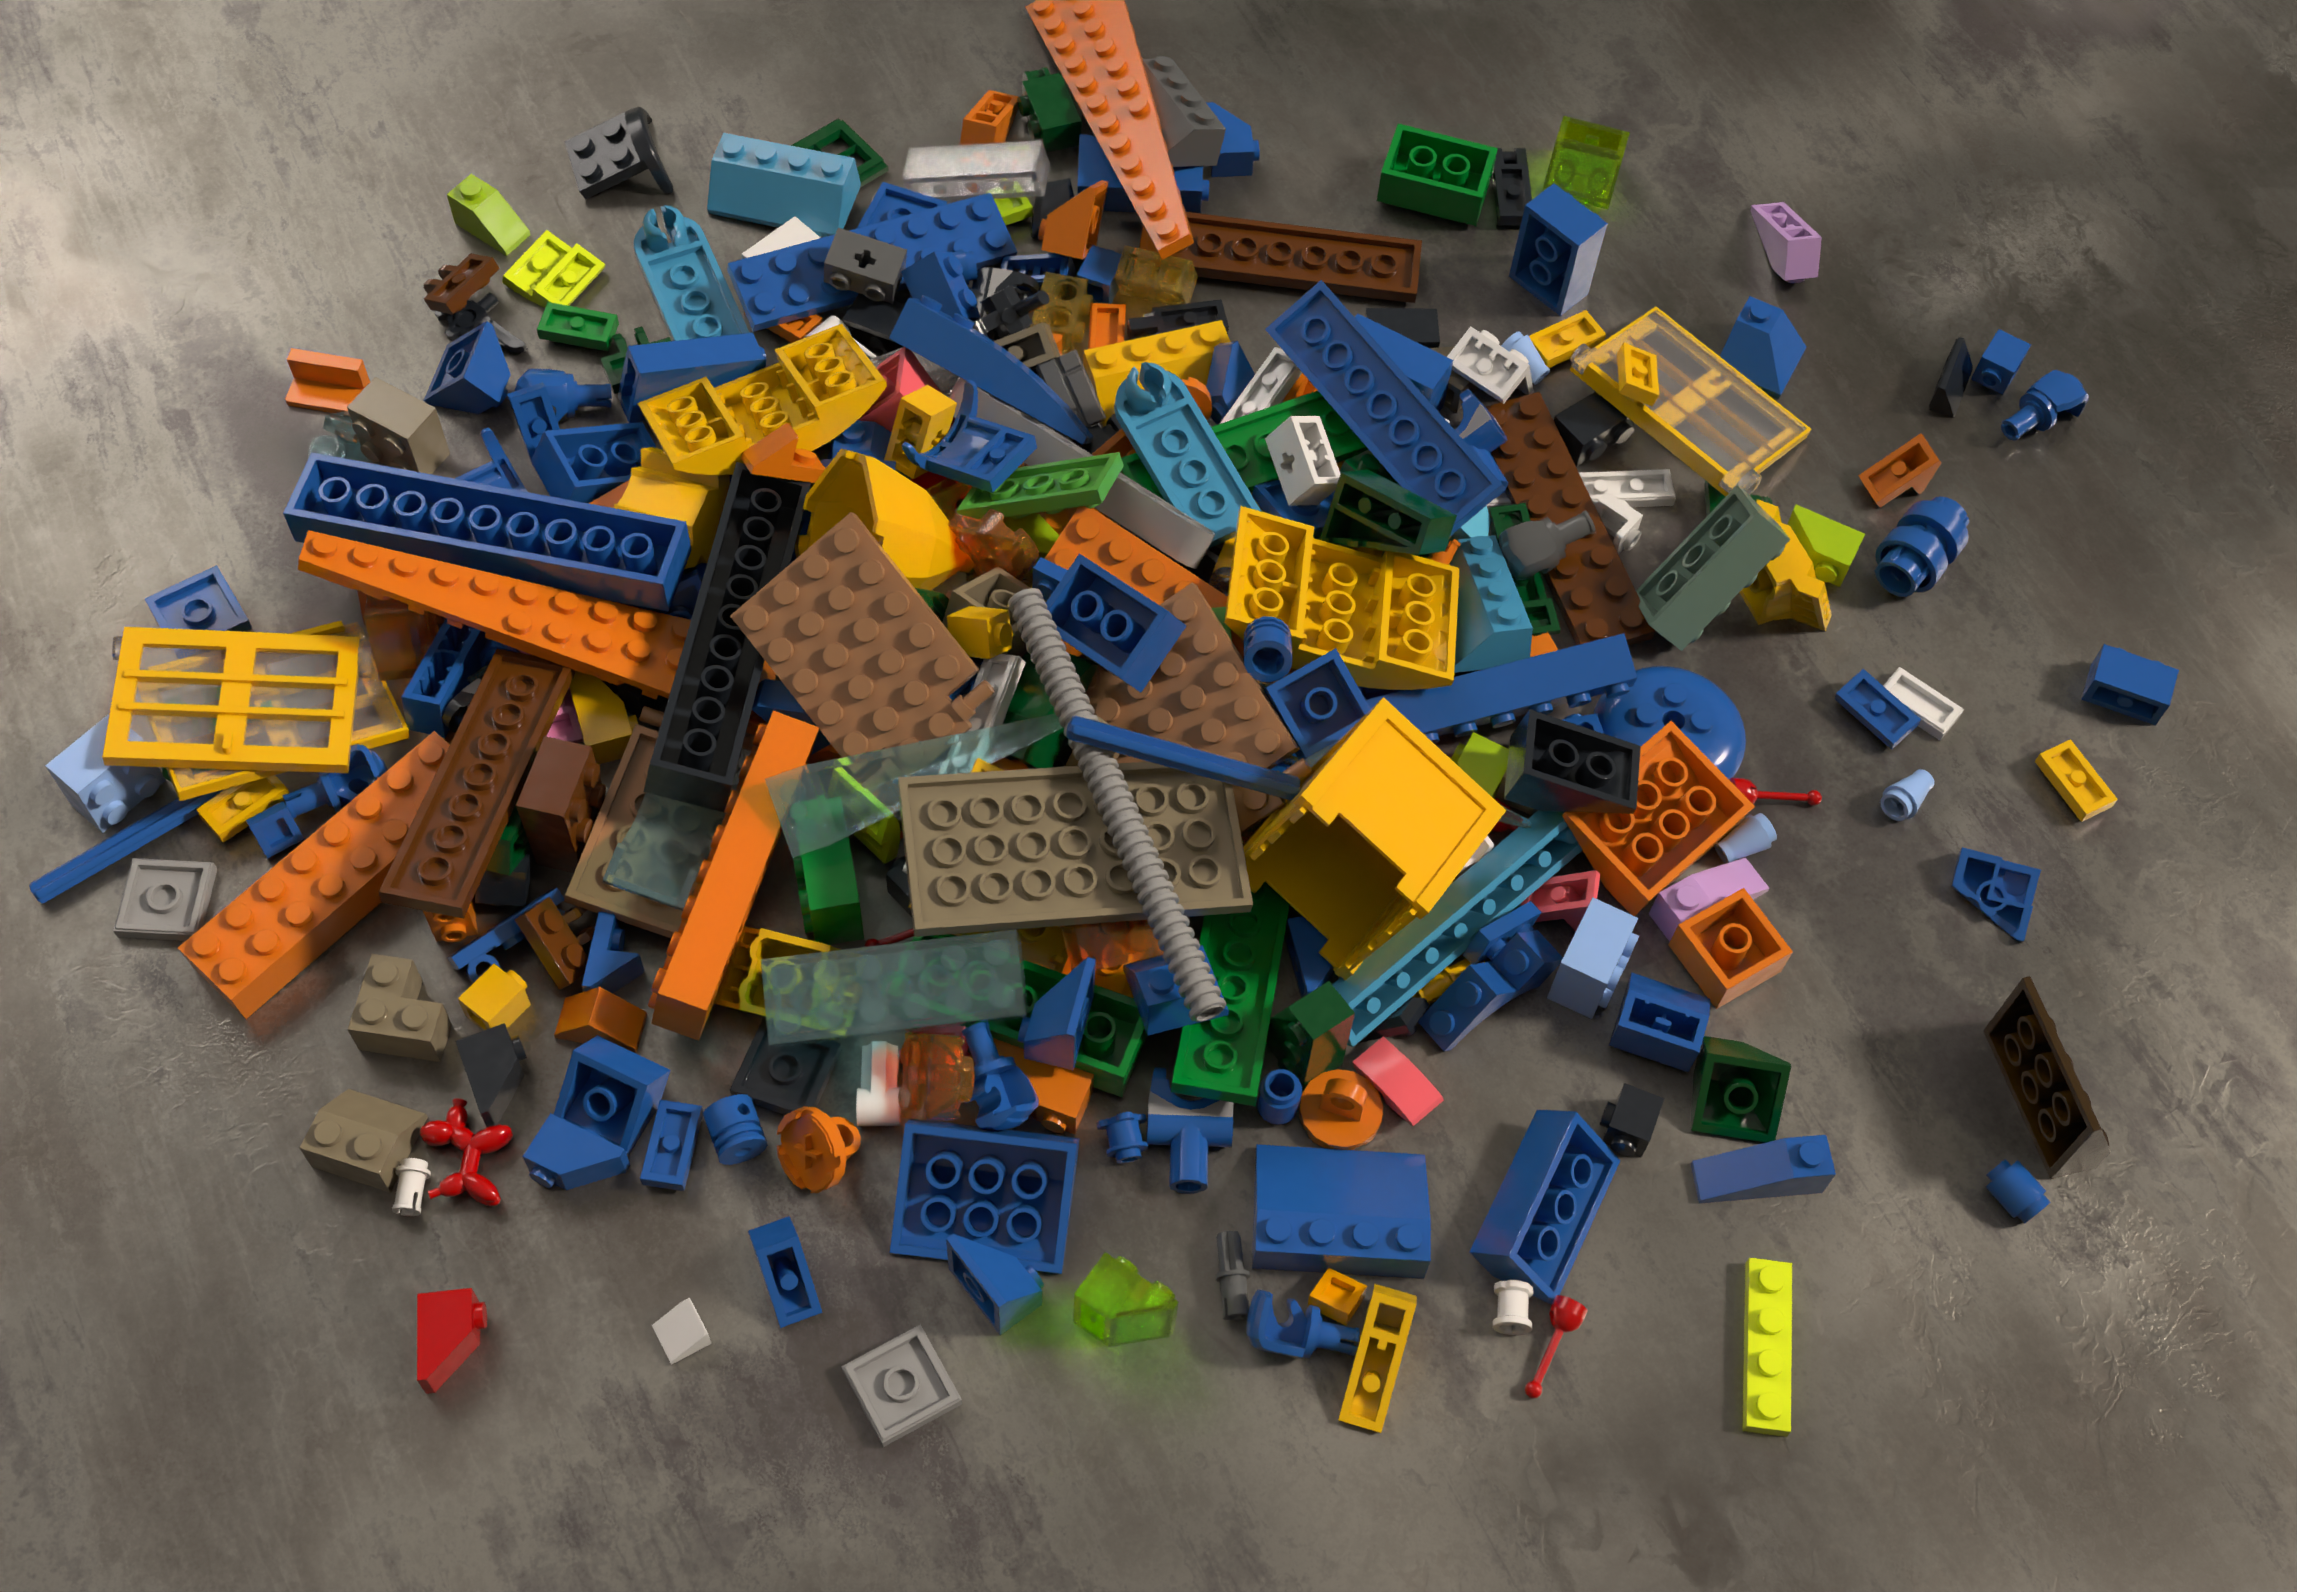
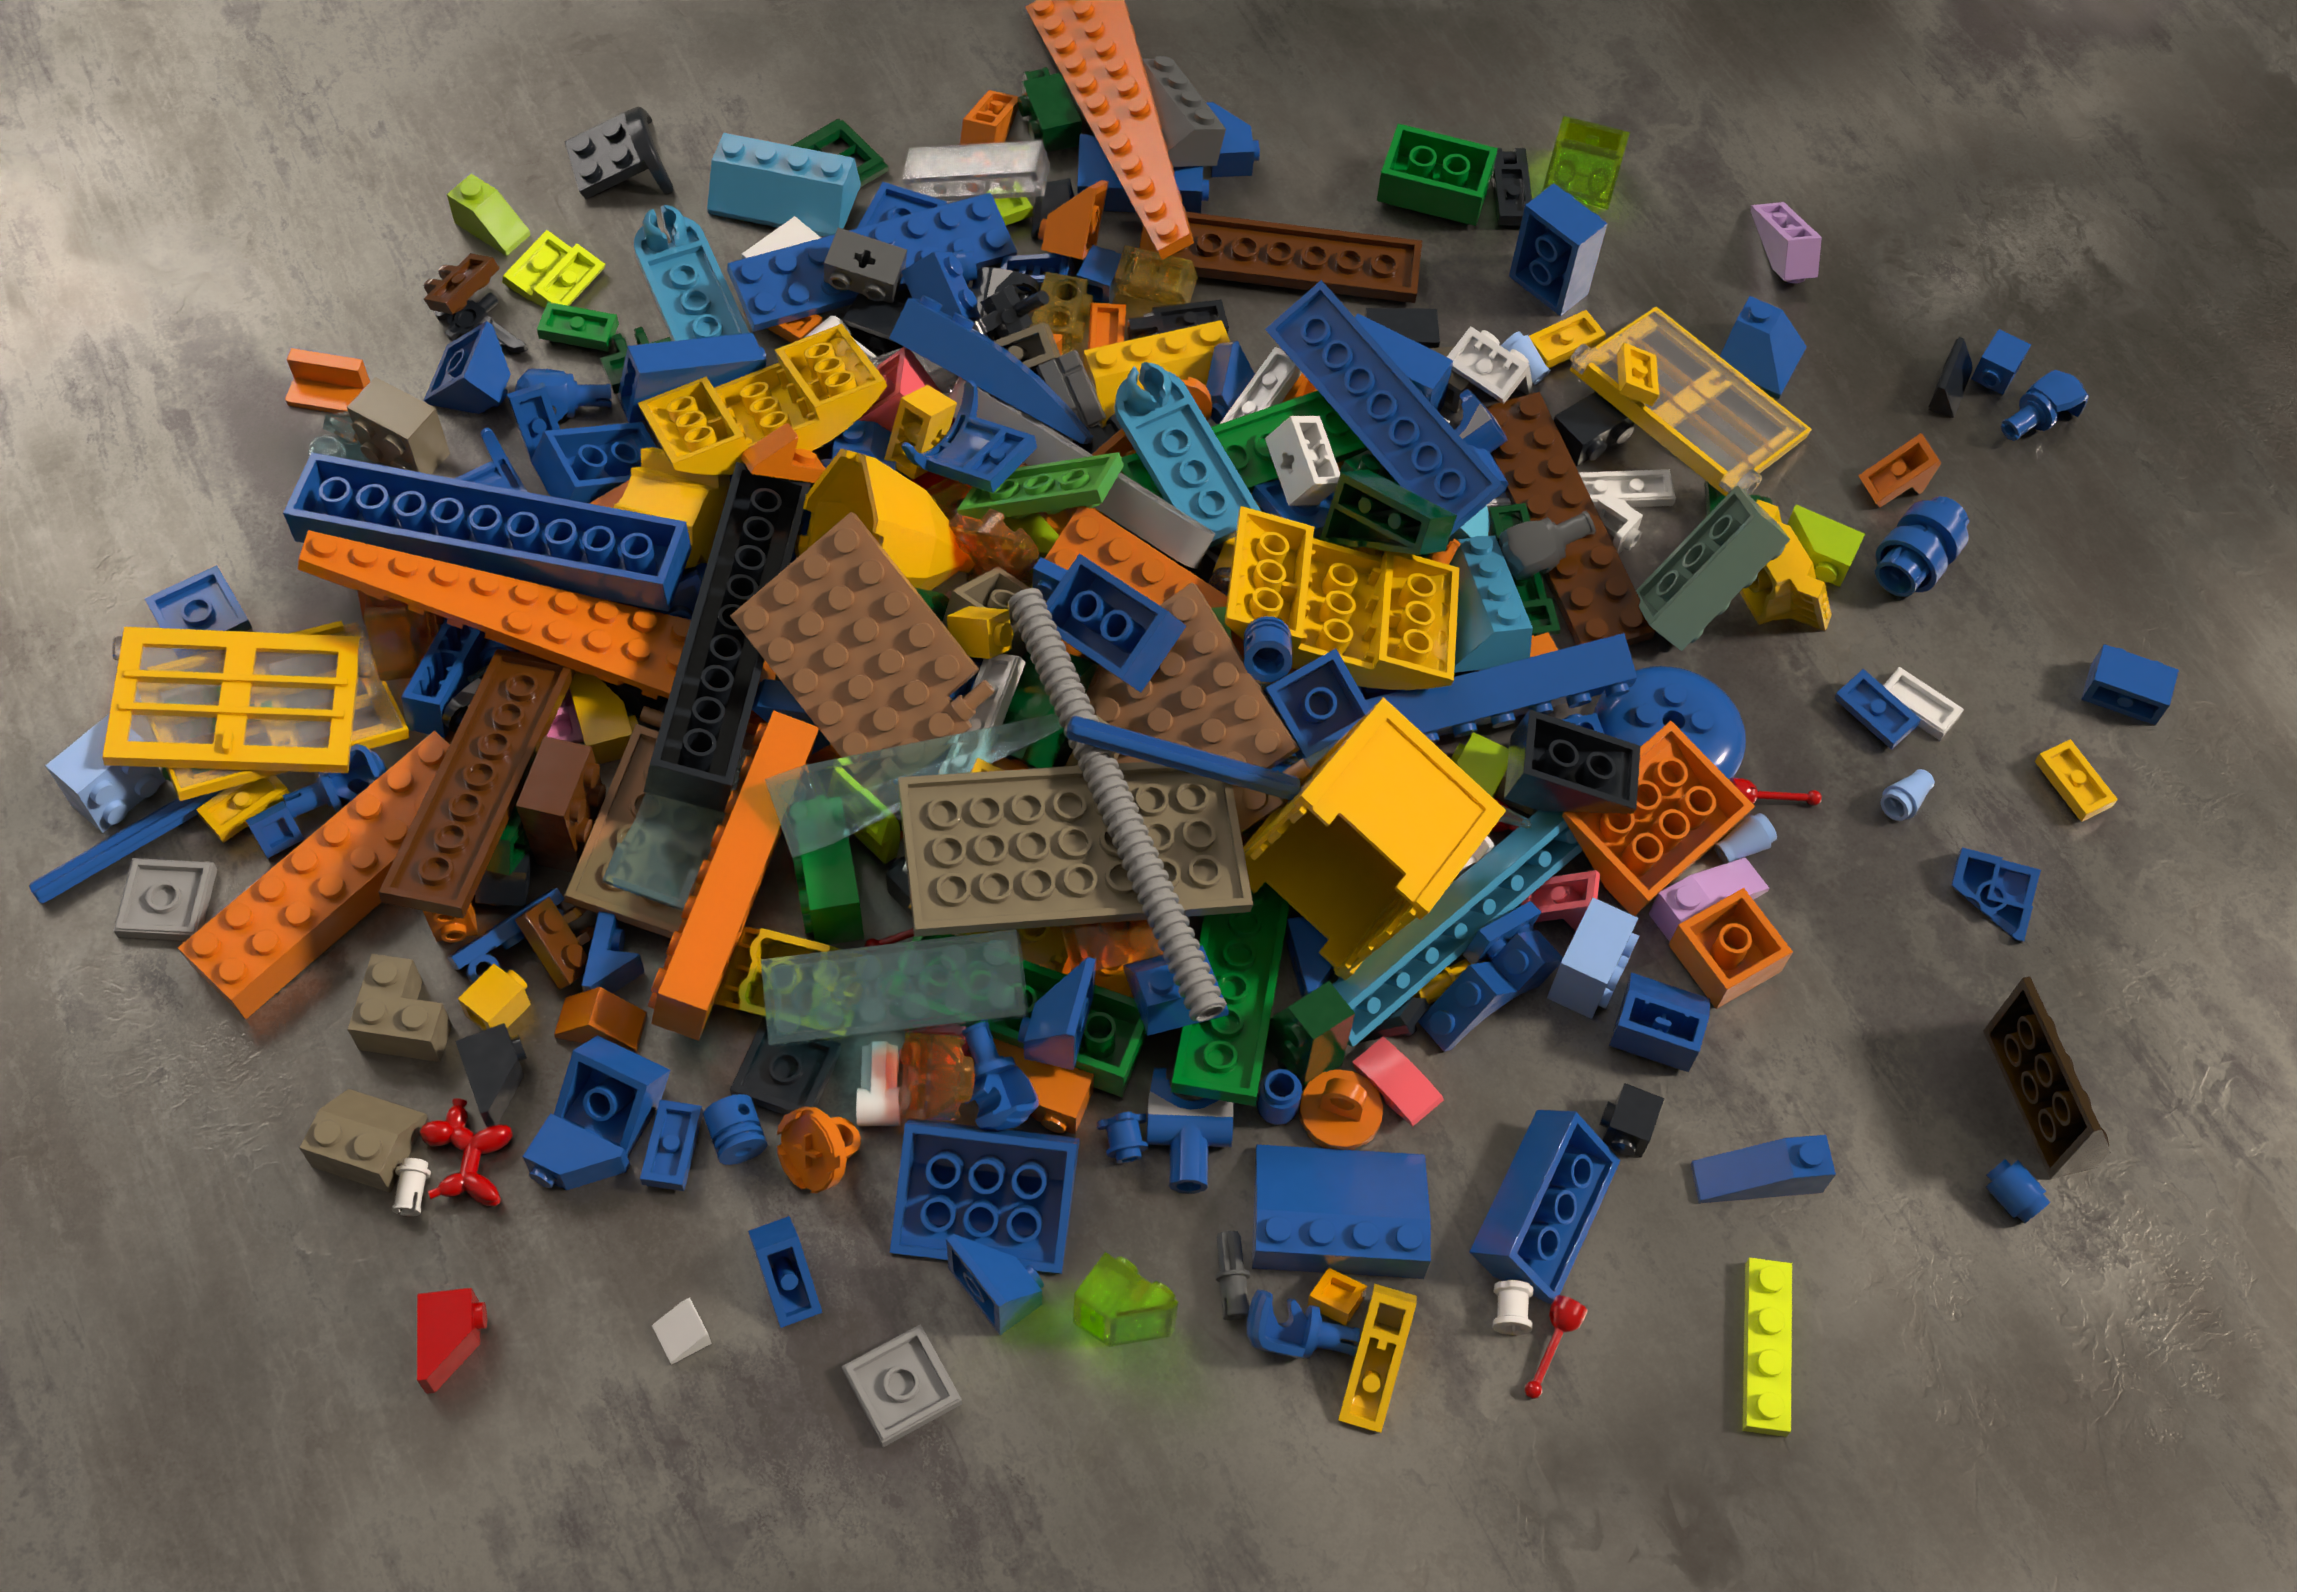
dark green slope [1690,1036,1791,1142] -> none

